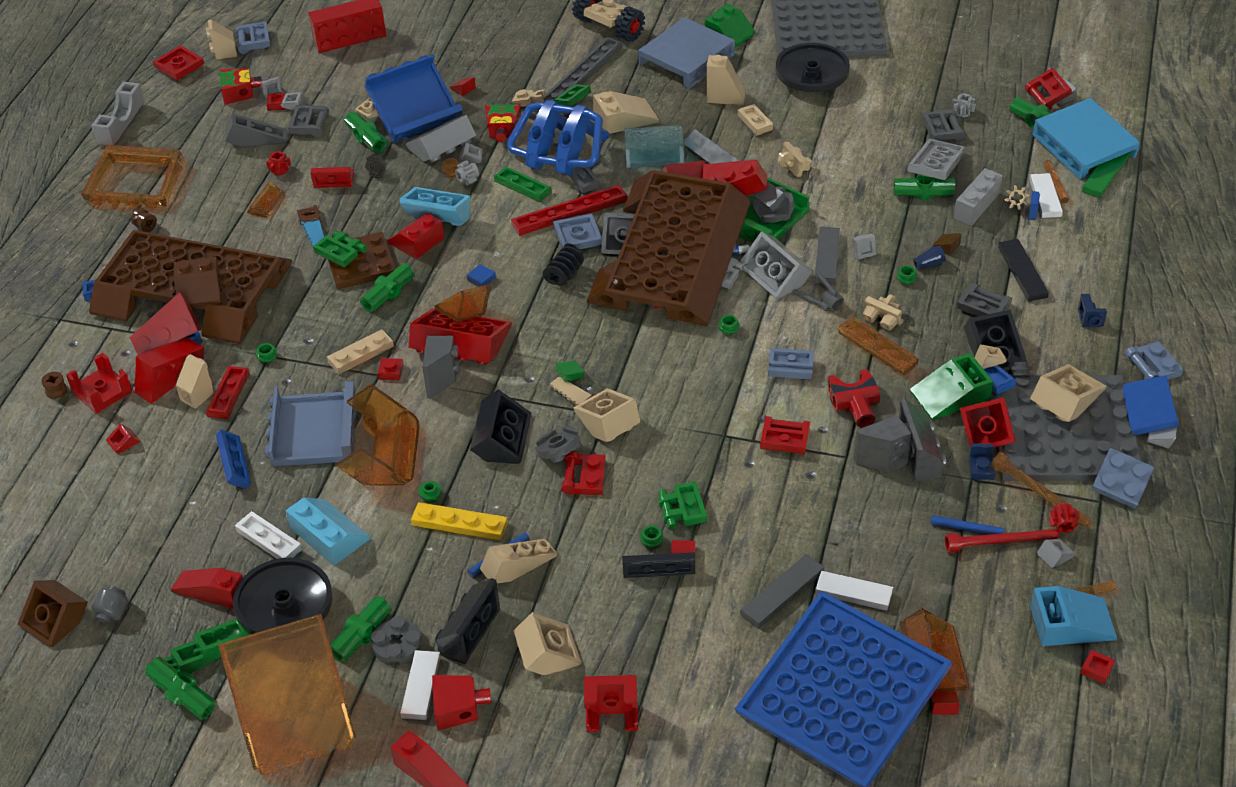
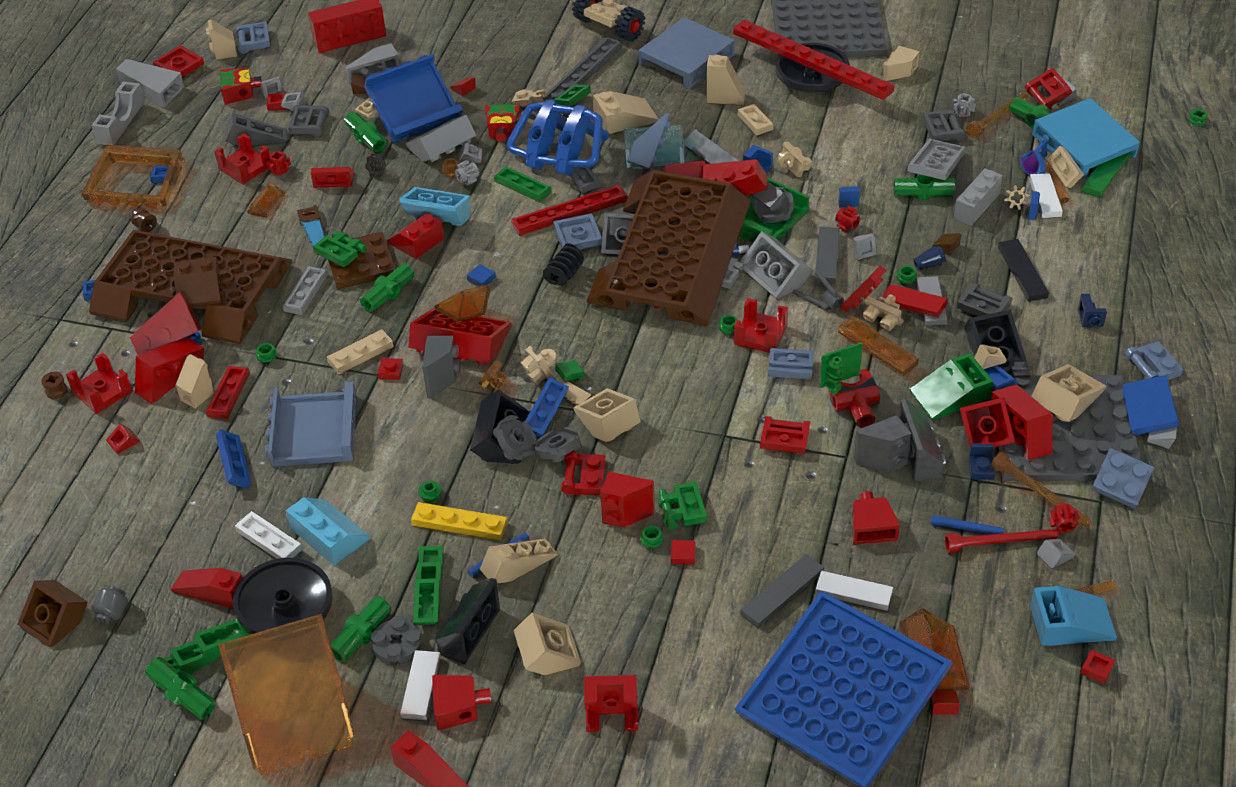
clear orange windscreen [336,384,420,486] -> none
black tile [622,552,695,578] -> none
green slope [705,3,755,48] -> none
none -> light grey slope [116,59,184,108]
none -> blue tile [150,166,174,183]
none -> red panel [214,133,270,185]
none -> light grey tile [282,266,328,315]
none -> light grey slope [346,43,400,84]
none -> reddish brown slope [351,73,367,94]
none -> green slope [413,546,444,625]
none -> clear orange tile [478,359,508,389]
none -> dark grey plate [493,415,536,460]
none -> tan hips [520,346,557,385]
none -> blue plate [525,377,569,438]
none -> red slope [600,471,655,527]
none -> sand blue slope [627,113,671,170]
none -> red plate [733,20,895,100]
none -> red panel [734,298,788,353]
none -> blue panel [743,145,773,174]
none -> green hinge [819,342,863,394]
none -> red gear [835,205,861,232]
none -> blue tile [838,186,860,207]
none -> red plate [840,265,887,312]
none -> red torso [852,491,900,545]
none -> tan slope [882,46,920,81]
none -> red tile [882,284,948,318]
none -> light grey tile [916,276,947,326]
none -> clear orange piece [966,91,1029,138]
none -> red wedge [992,384,1054,461]
none -> blue piece [1020,140,1048,176]
none -> tan plate [1047,146,1084,188]
none -> green bush [1189,109,1208,126]

